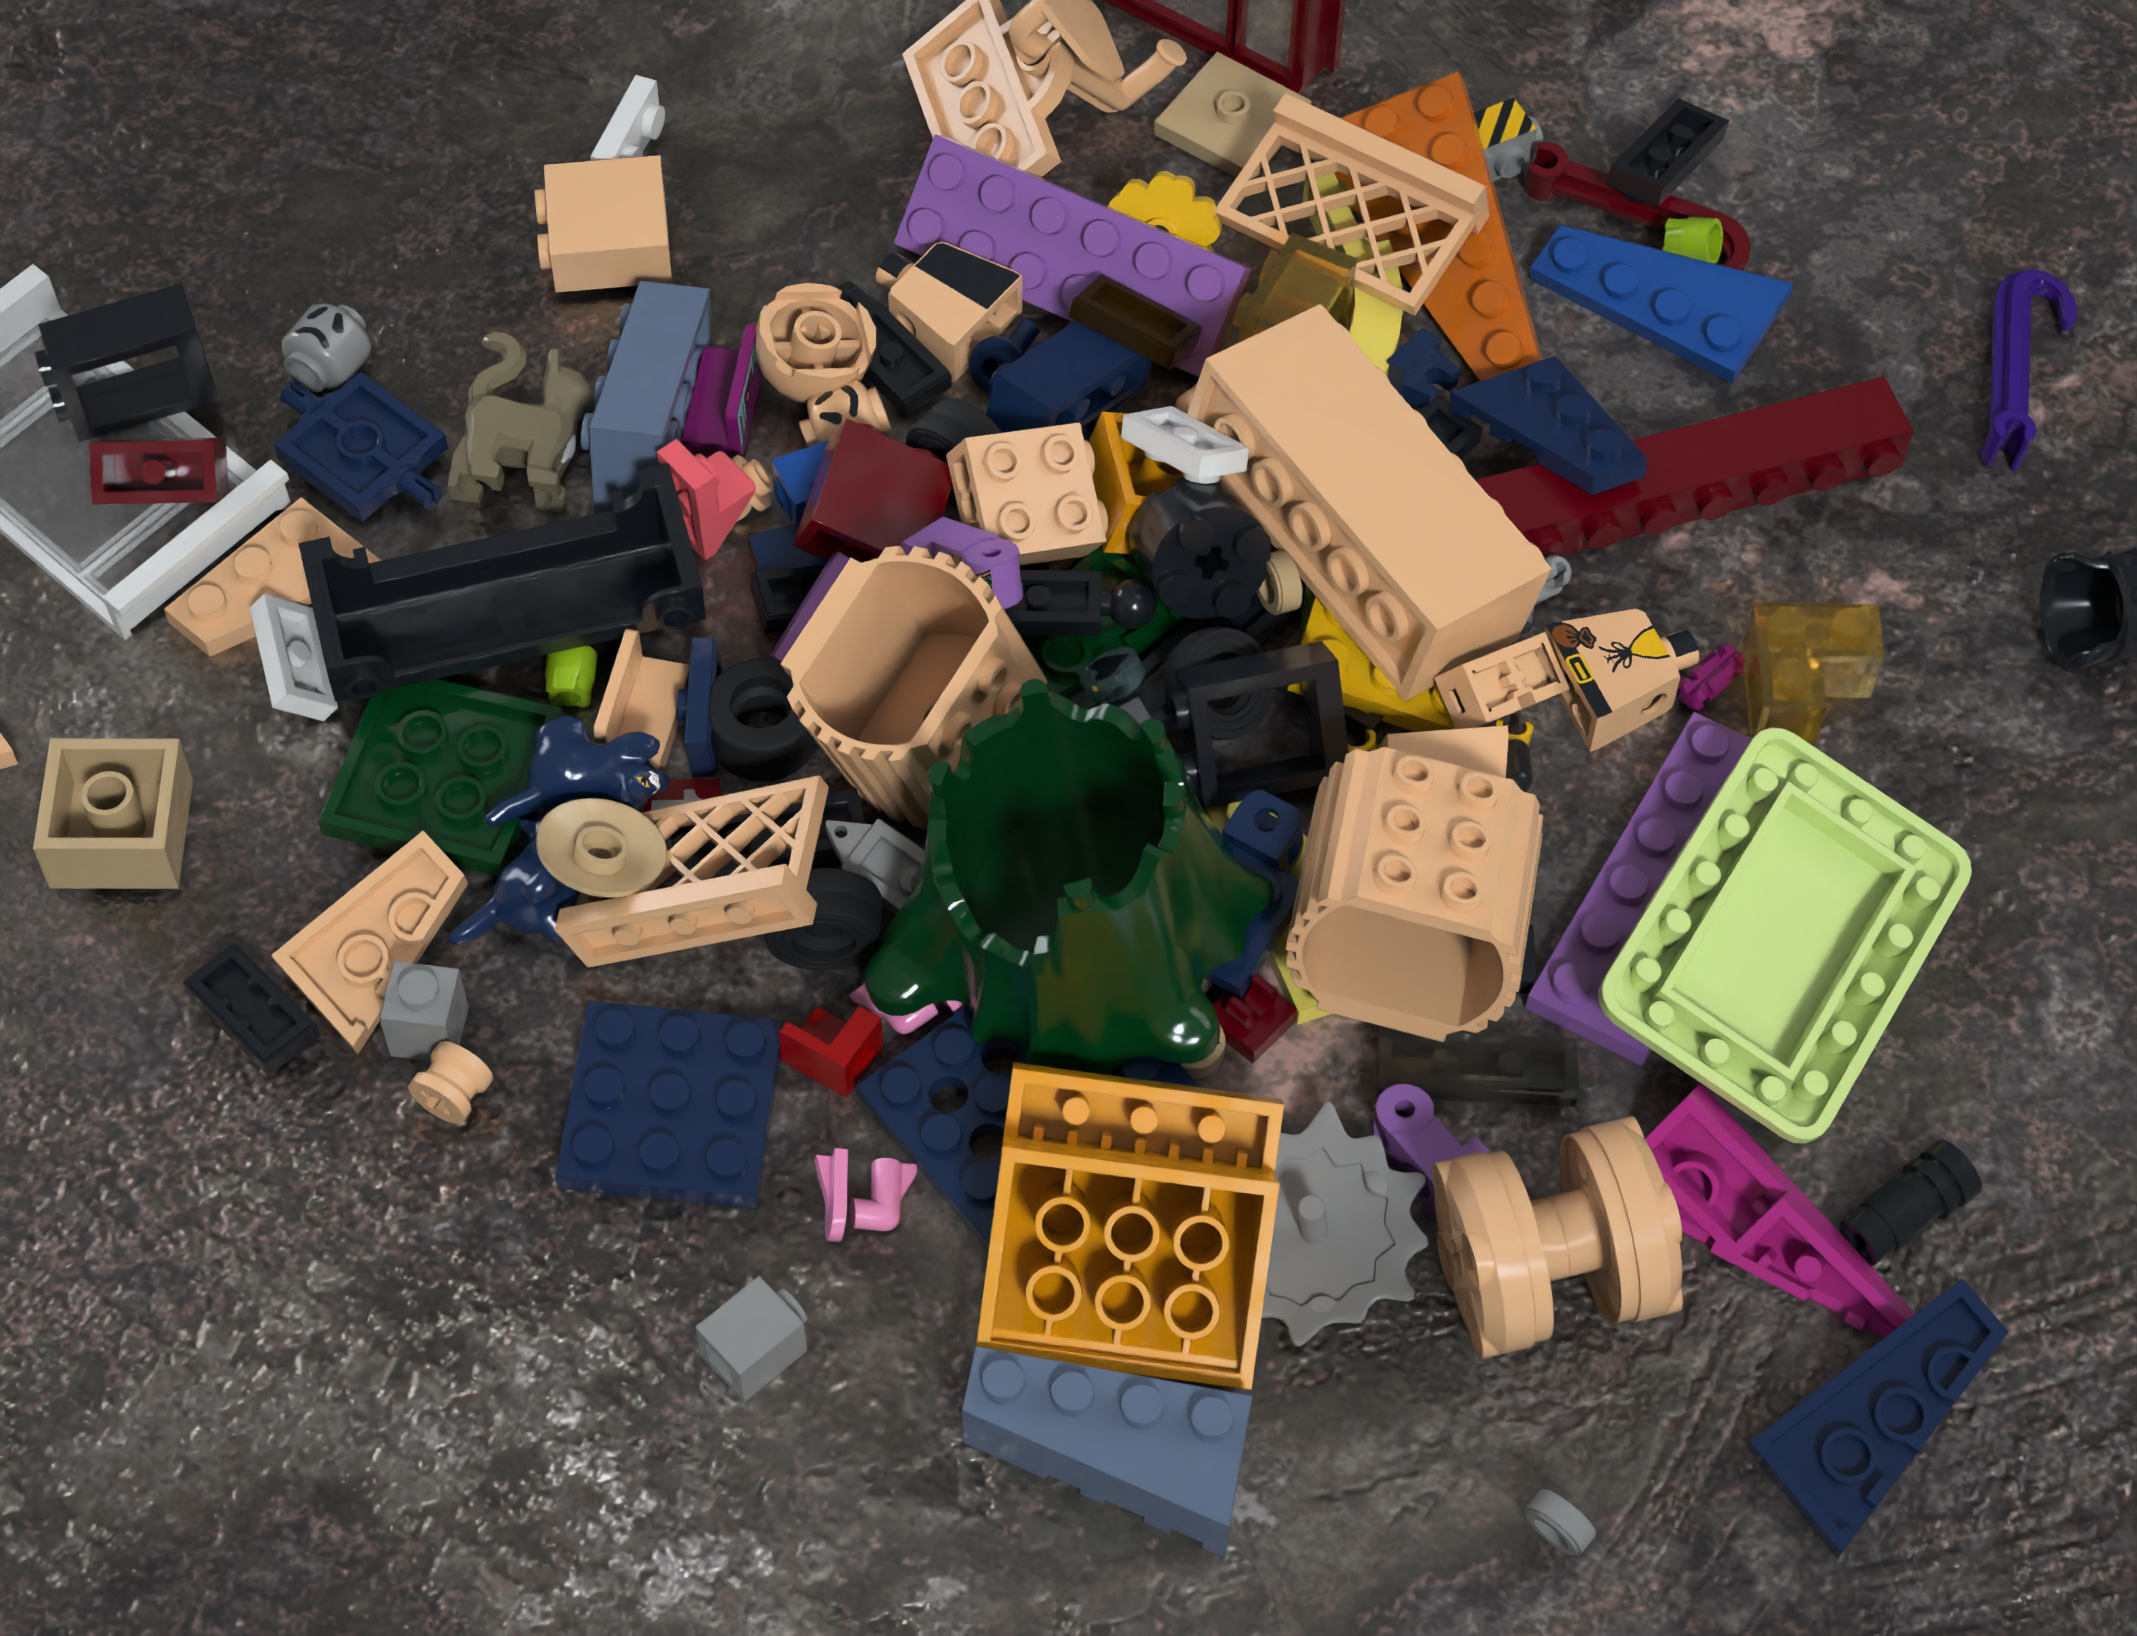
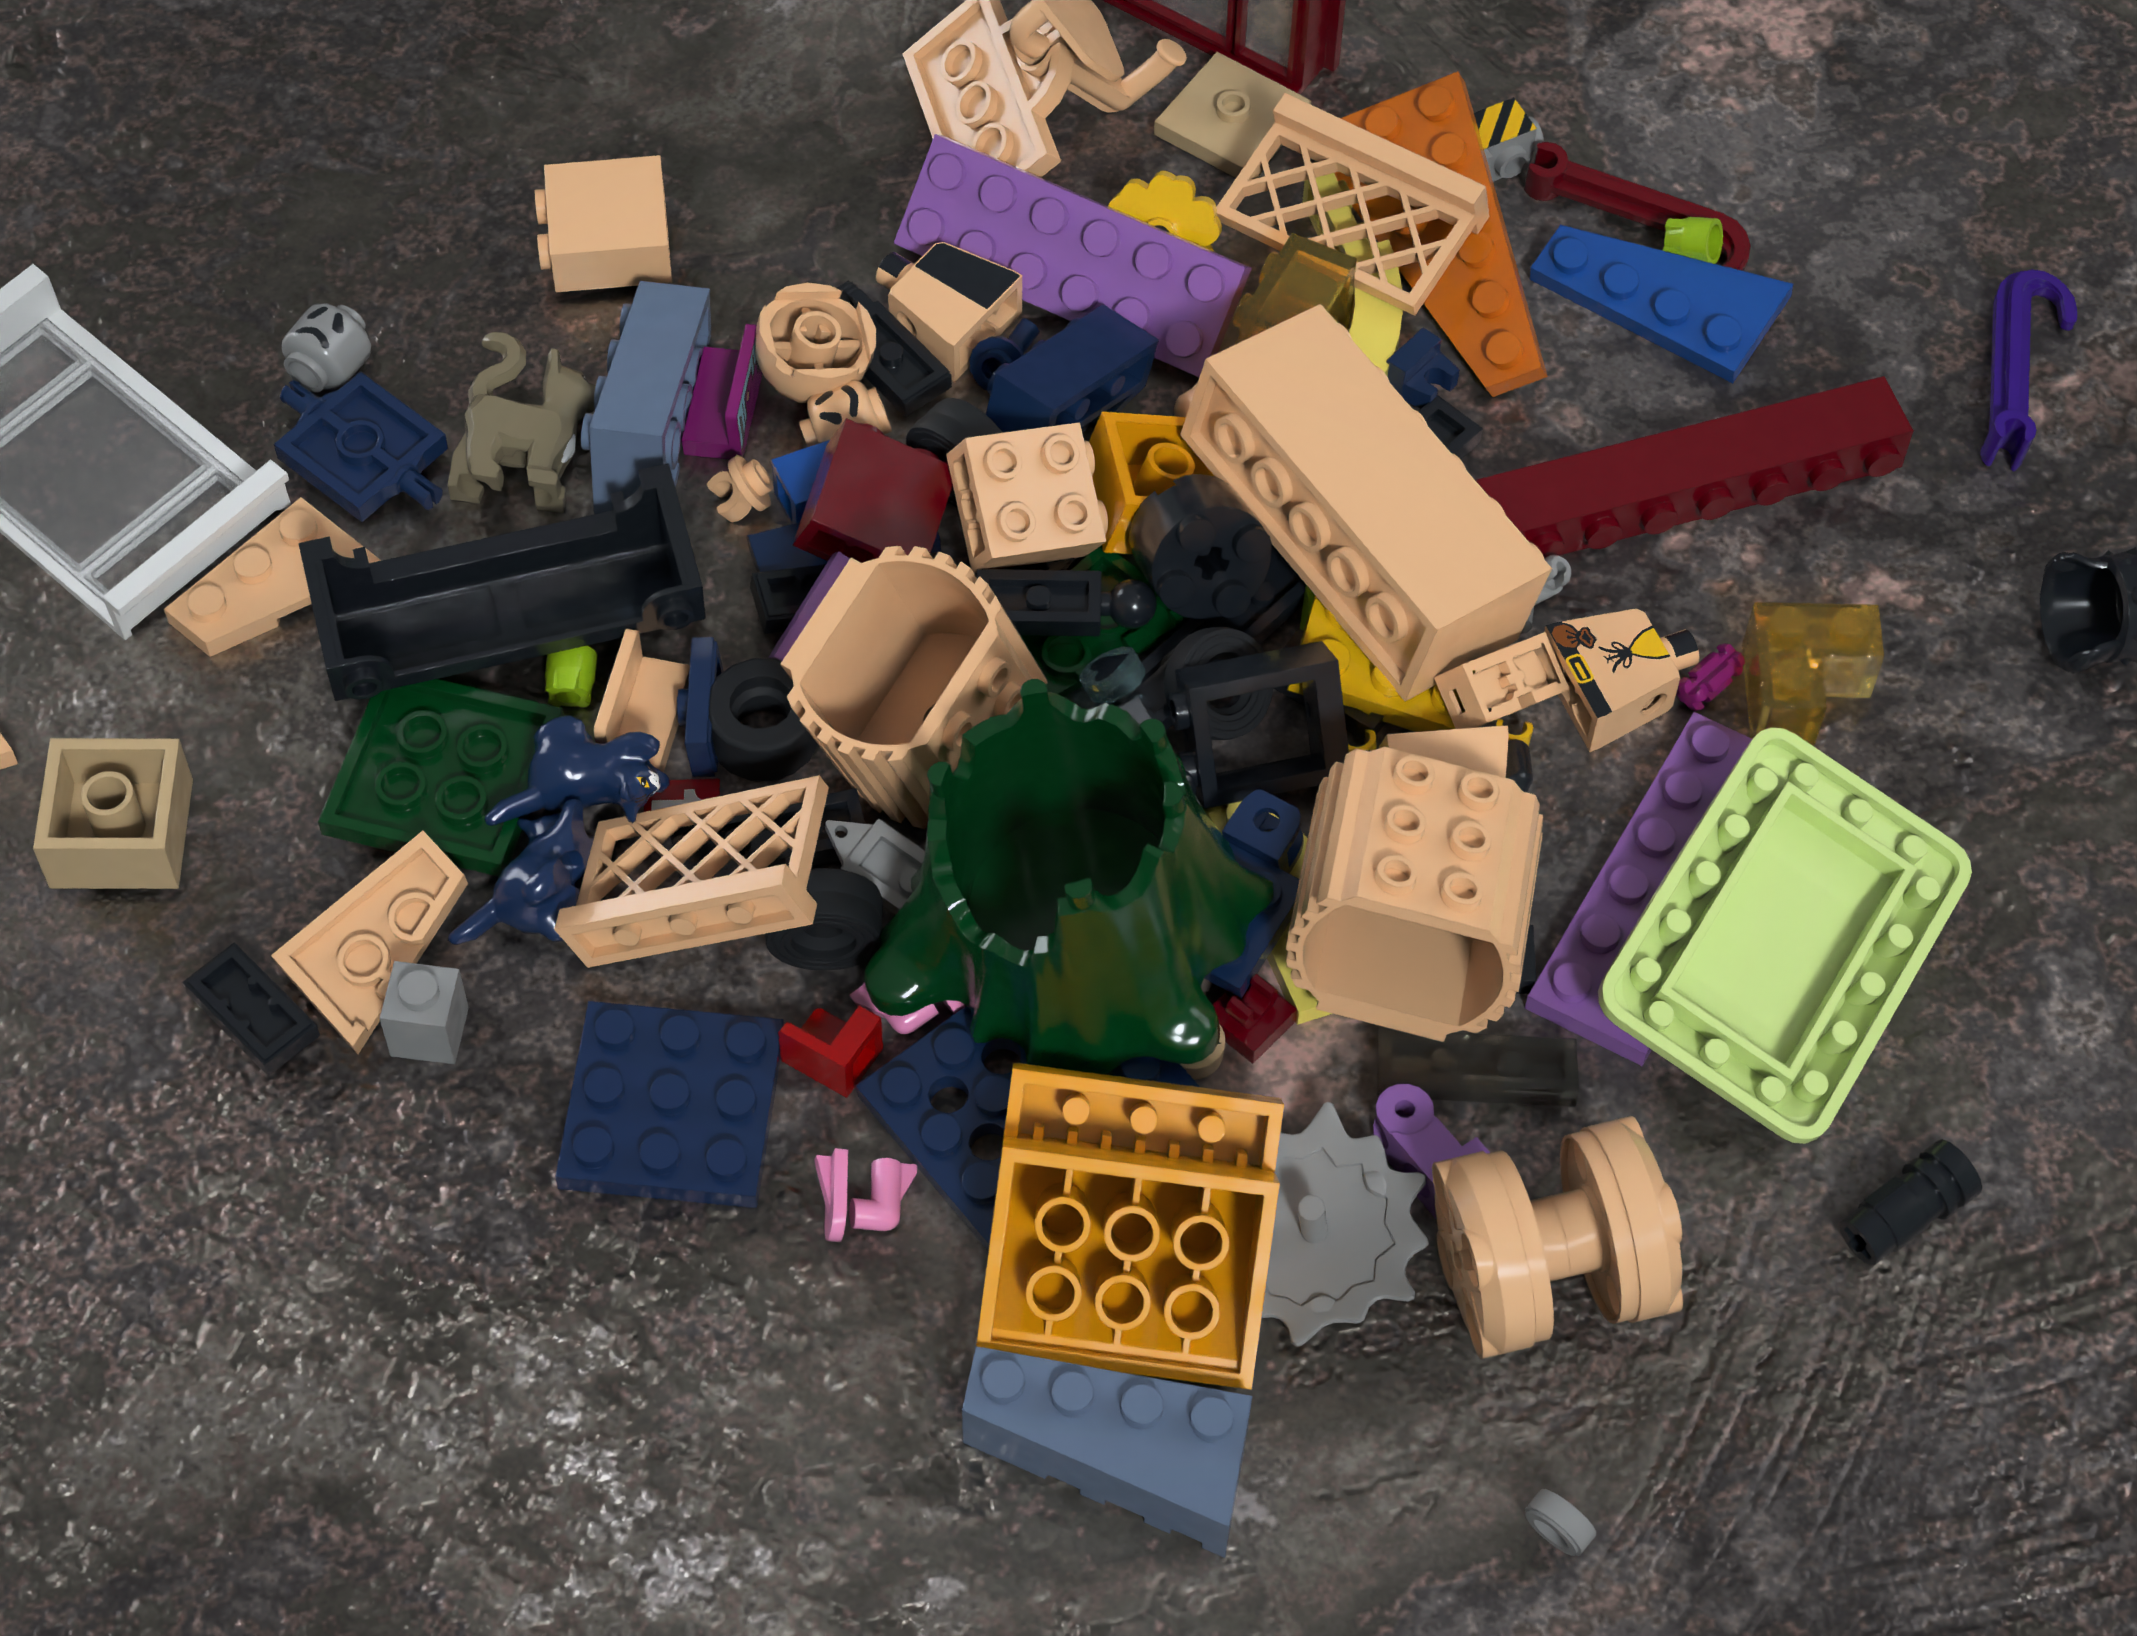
black window [34,283,220,442] -> none
dark red brick [89,437,229,505] -> none
white plate [250,594,338,721] -> none
light nougat wheel [408,1041,493,1124] -> none
tan dish [536,798,667,897] -> none
white plate [590,75,665,161] -> none
coral slope [657,439,756,561] -> none
light grey brick [695,1276,807,1402] -> none
medium lavender leg [902,517,1023,609] -> none
dark brown tile [1068,274,1203,370] -> none
white plate [1121,406,1249,484] -> none
tan tile [1257,550,1302,615] -> none
dark blue wing [1450,356,1647,495] -> none
black plate [1606,98,1729,208] -> none
dark pink wedge [1644,1083,1915,1338] -> none
dark blue wing [1746,1278,2008,1558] -> none

